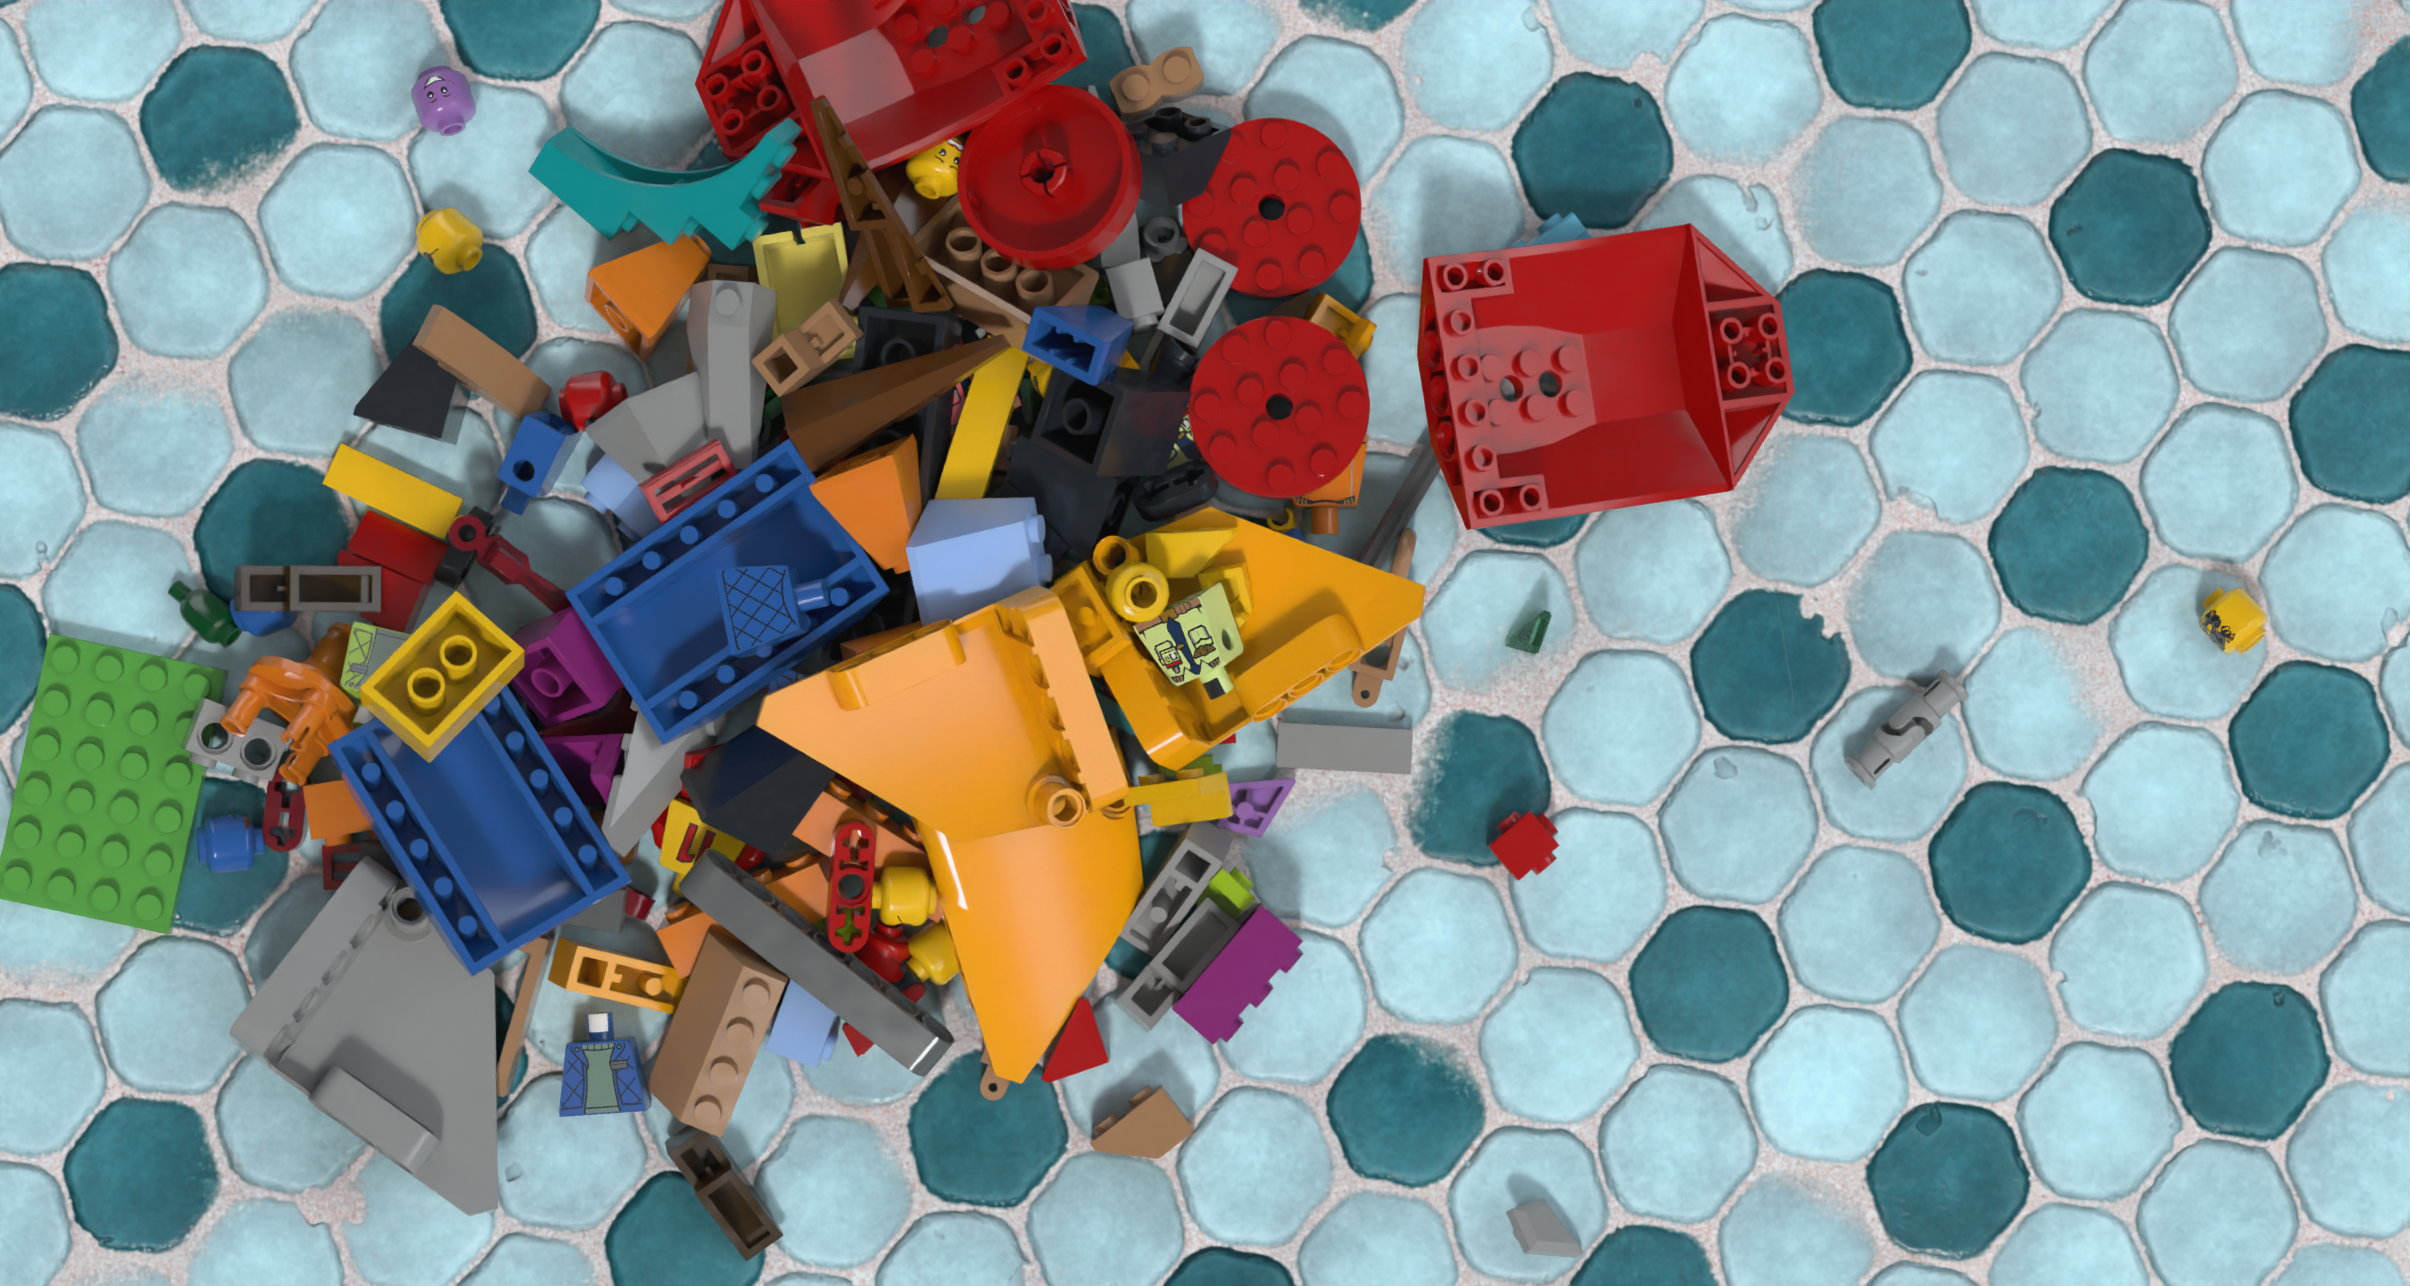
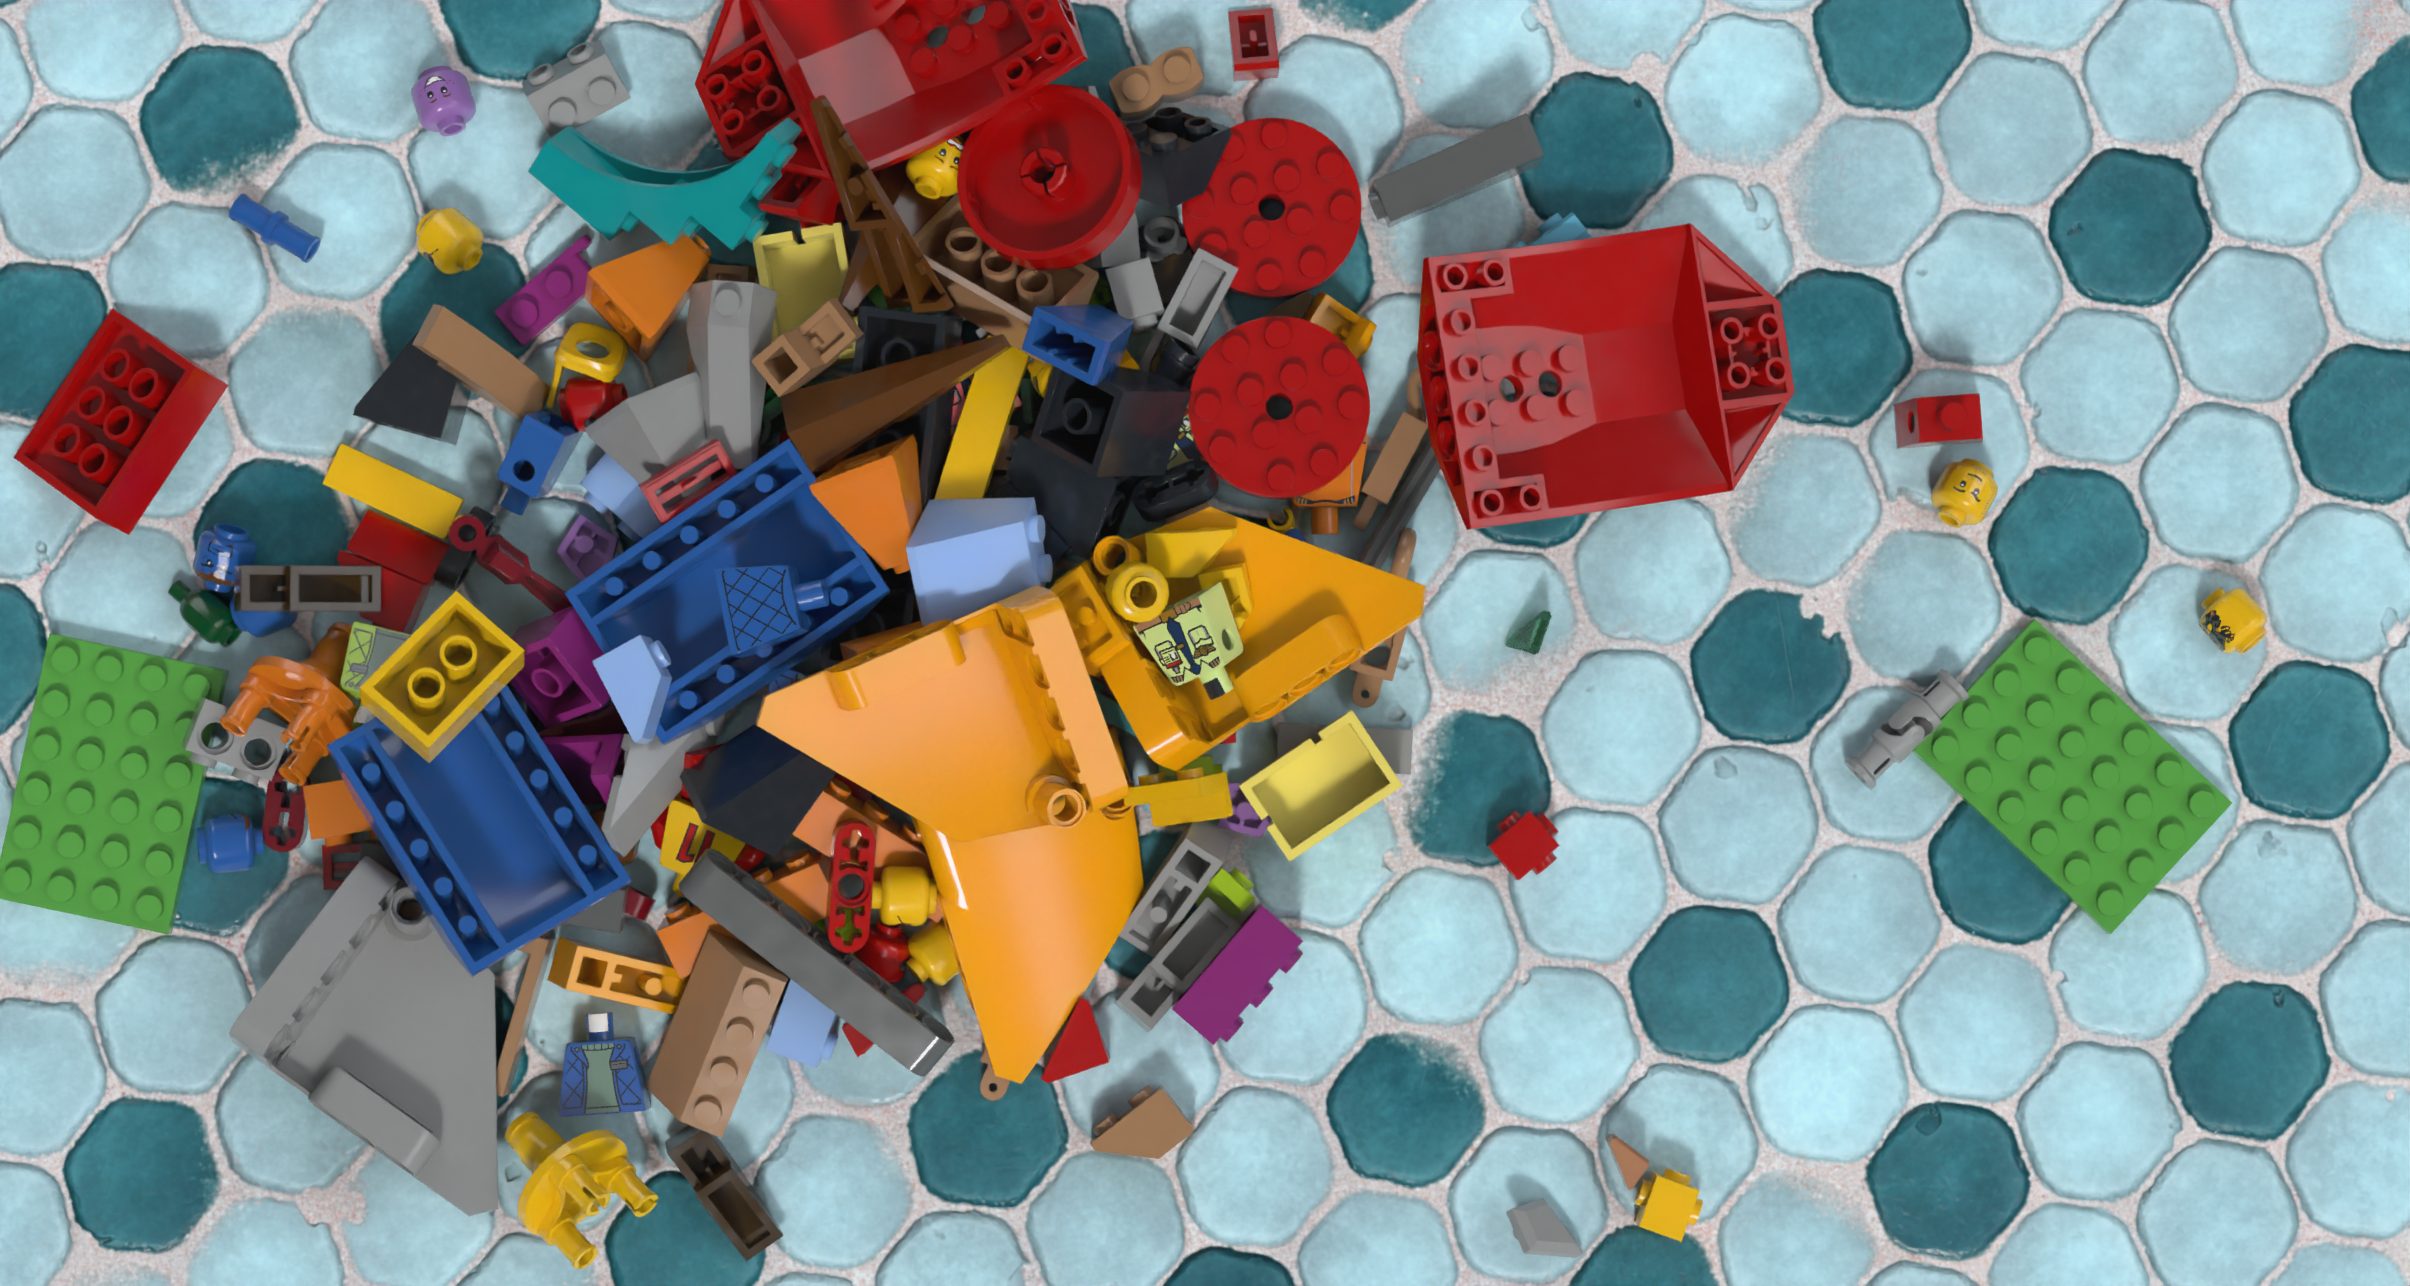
none -> red slope [13,308,228,535]
none -> blue head [193,522,258,592]
none -> blue pin [229,193,321,263]
none -> magenta hinge [494,234,593,347]
none -> yellow piece [504,1112,658,1269]
none -> light grey bracket [522,41,631,137]
none -> yellow piece [546,322,627,408]
none -> medium lavender piece [556,514,619,582]
none -> light blue slope [592,635,672,744]
none -> red slope [1228,8,1279,81]
none -> light yellow piece [1238,710,1403,862]
none -> medium nougat piece [1352,367,1428,532]
none -> dark grey slope [1368,113,1544,227]
none -> nougat slope [1606,1134,1650,1190]
none -> yellow brick [1634,1168,1703,1242]
none -> red torso [1893,393,1983,449]
none -> bright green plate [1912,619,2232,934]
none -> yellow head [1931,458,1998,528]

